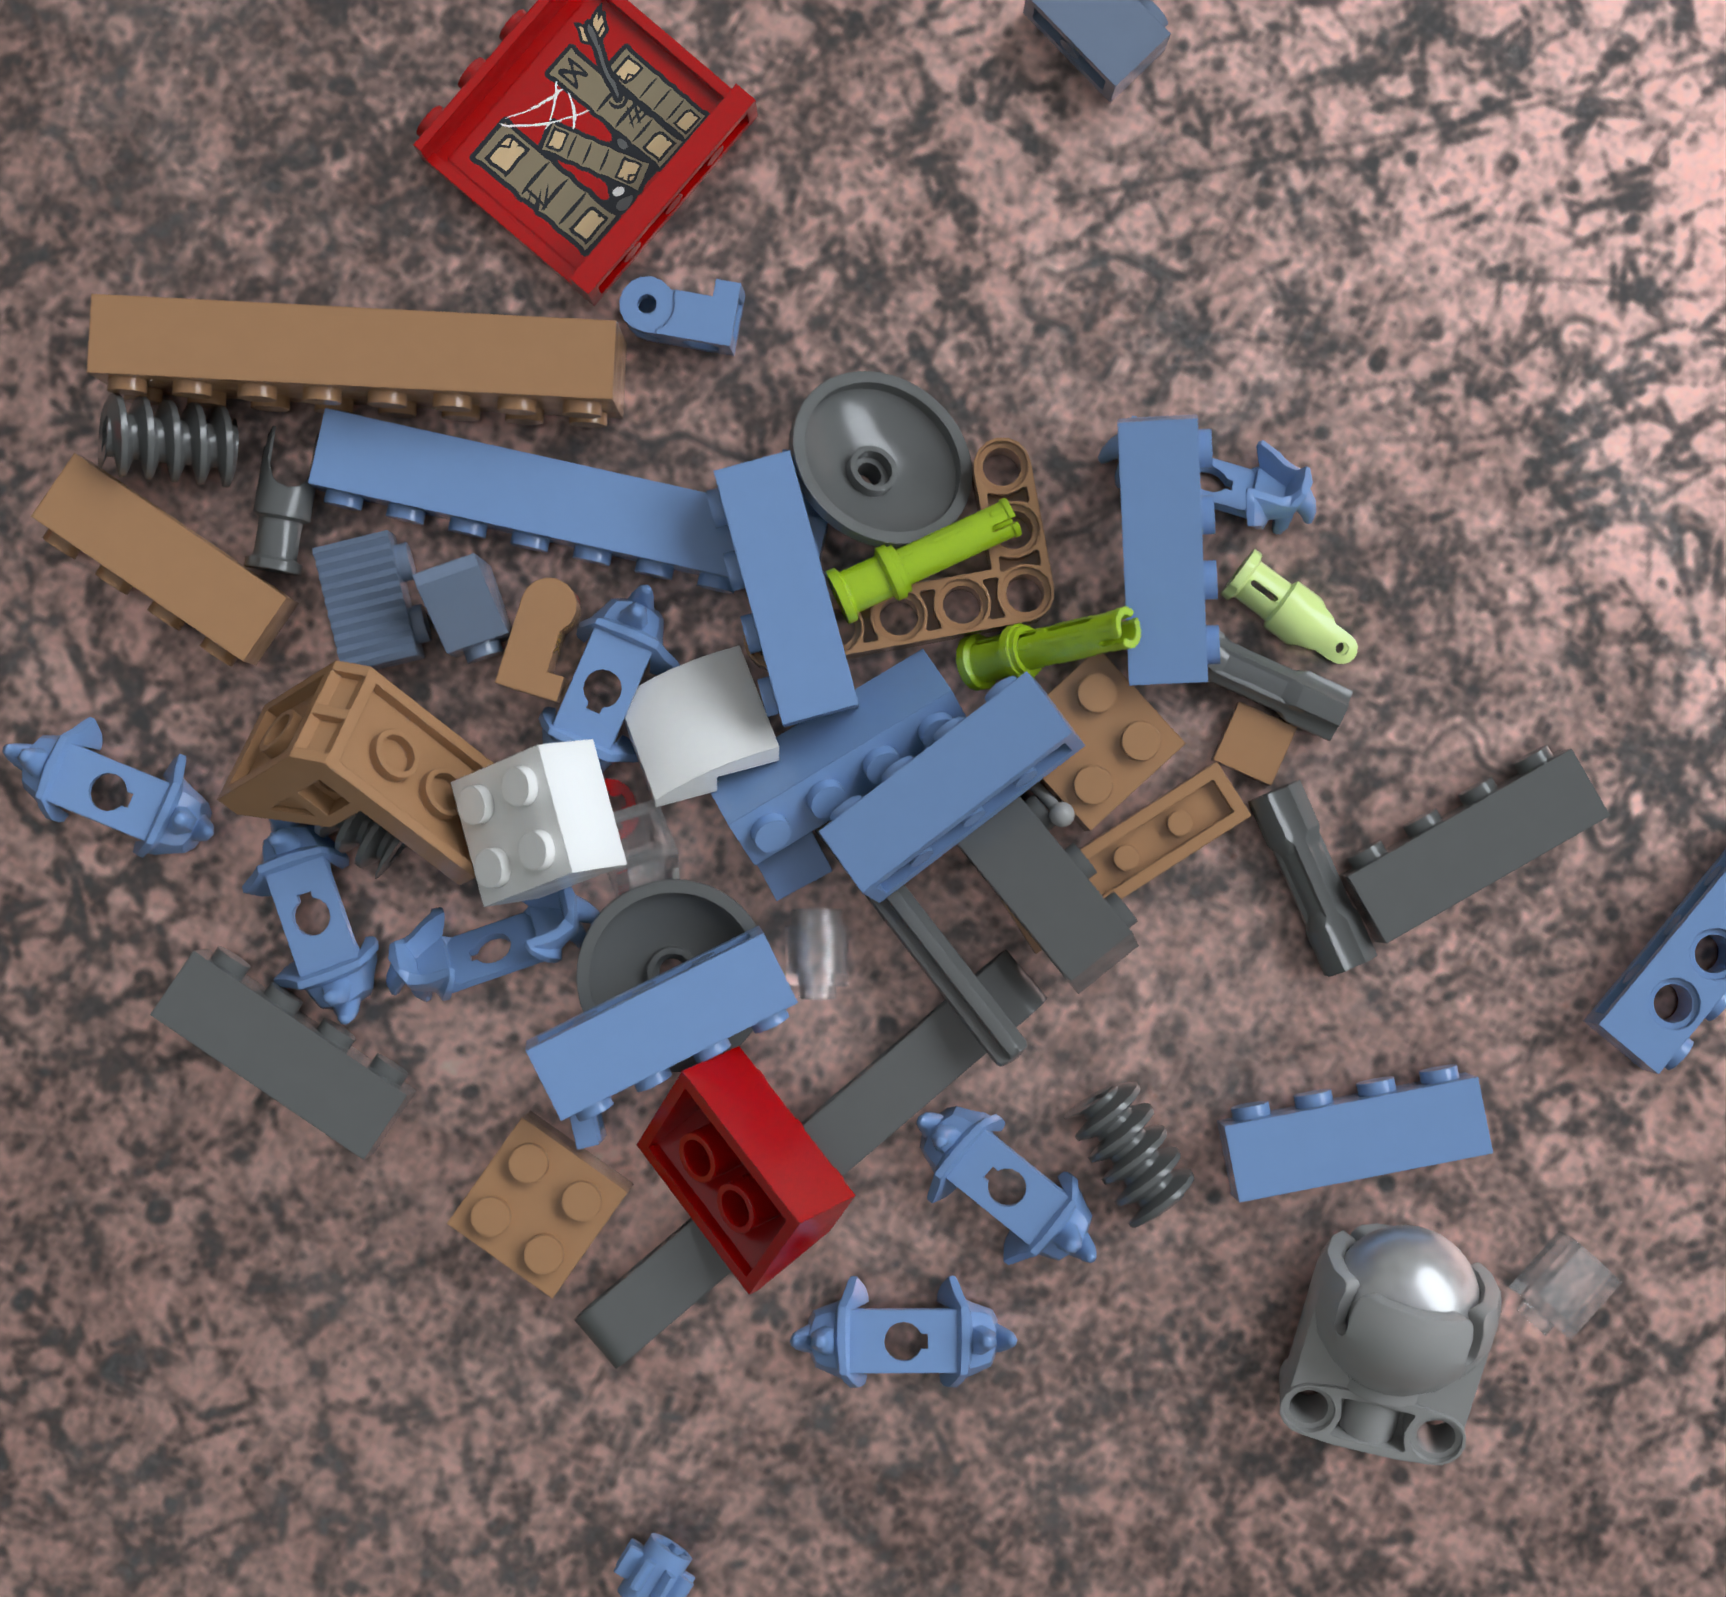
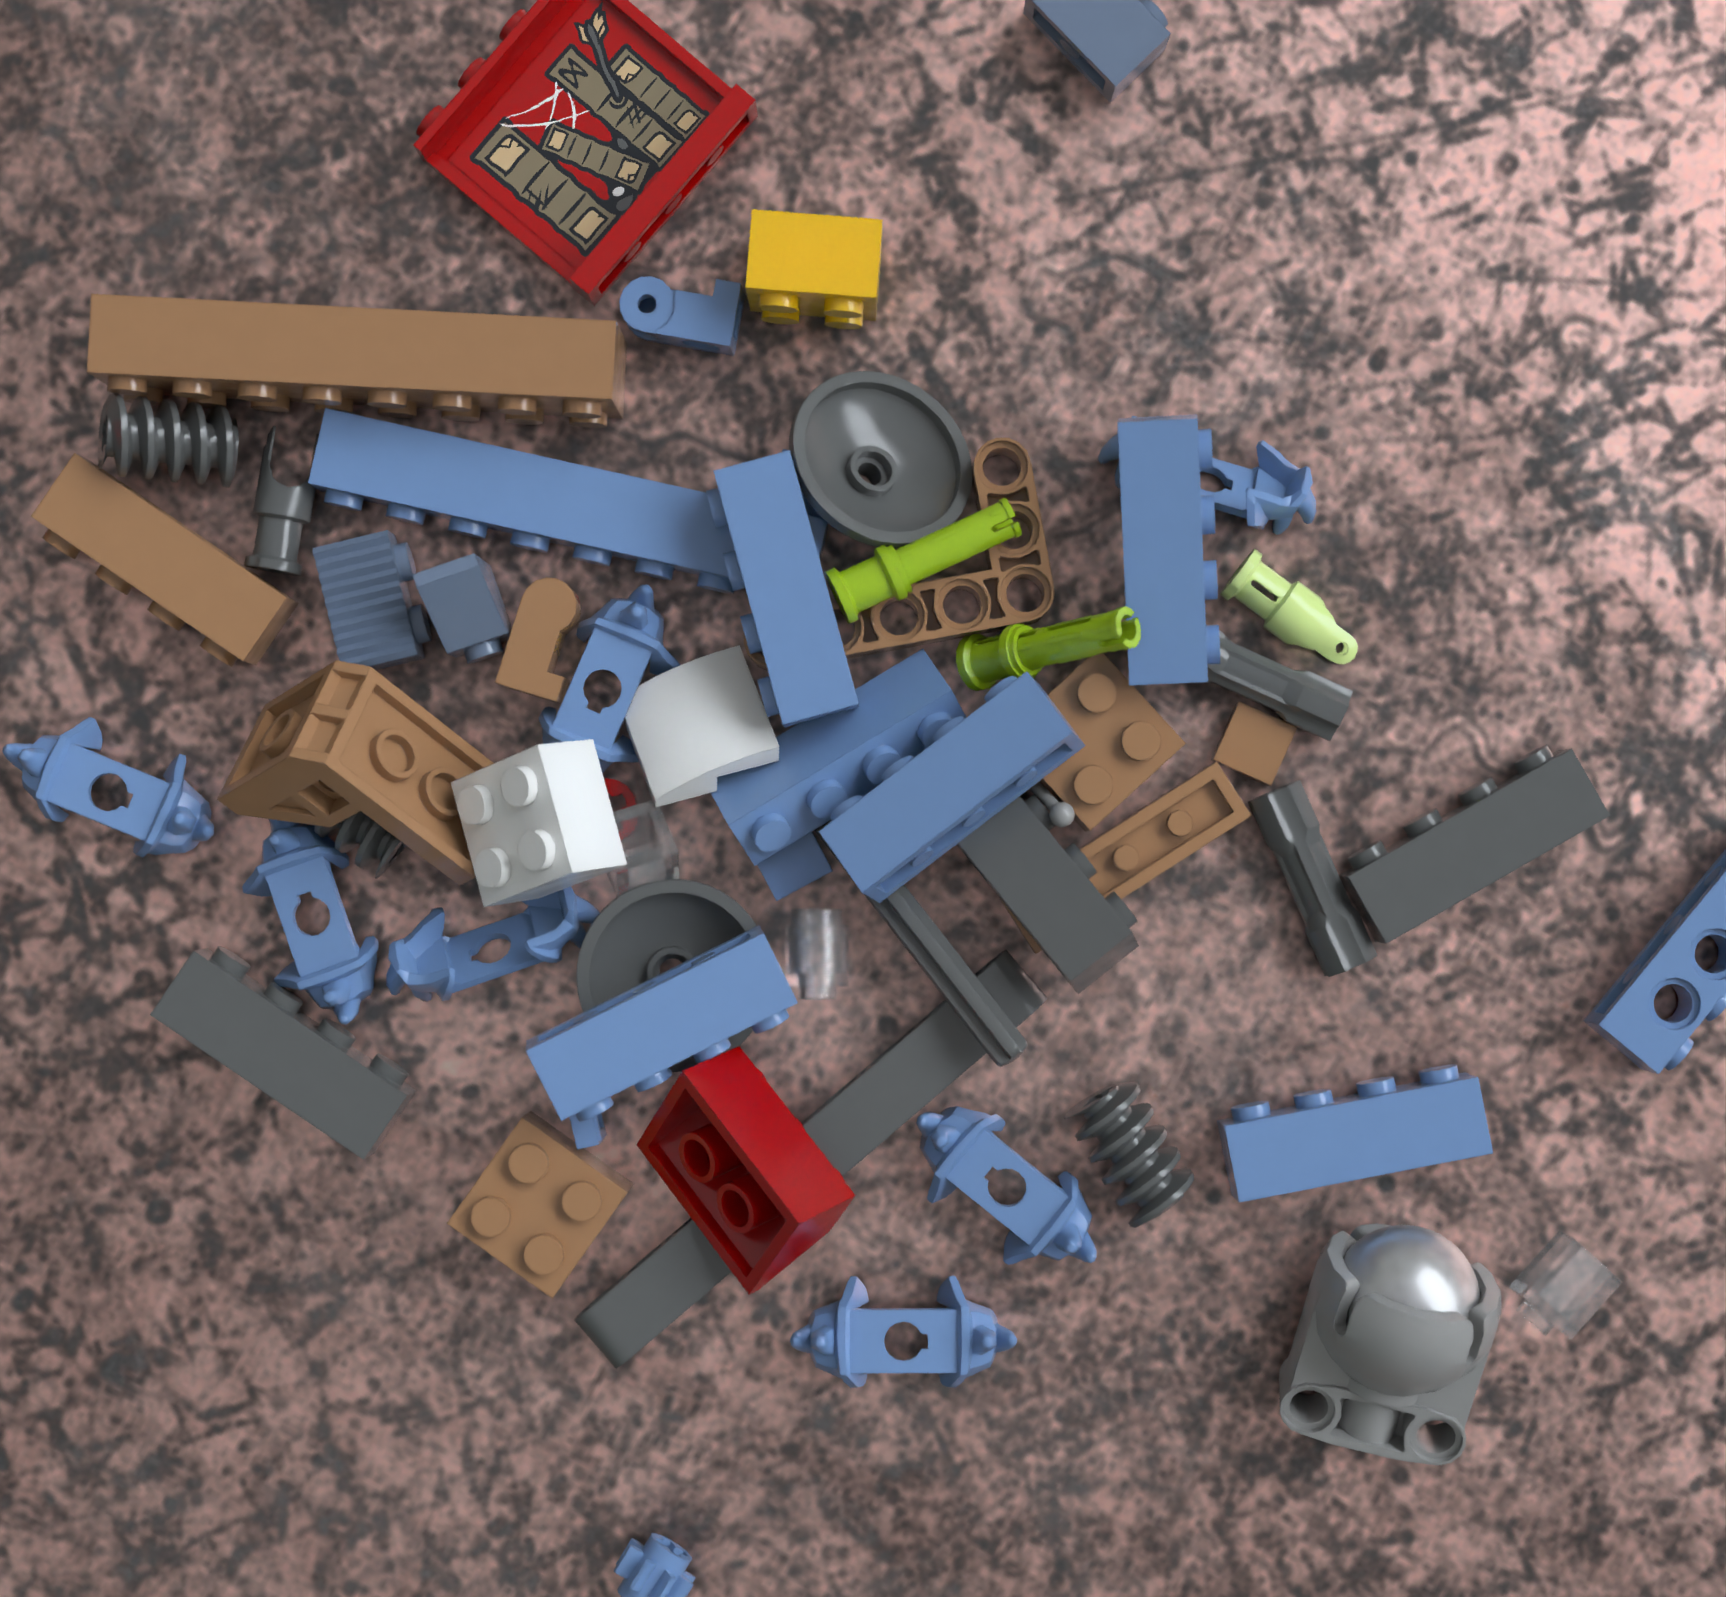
none -> yellow brick [745,209,883,329]

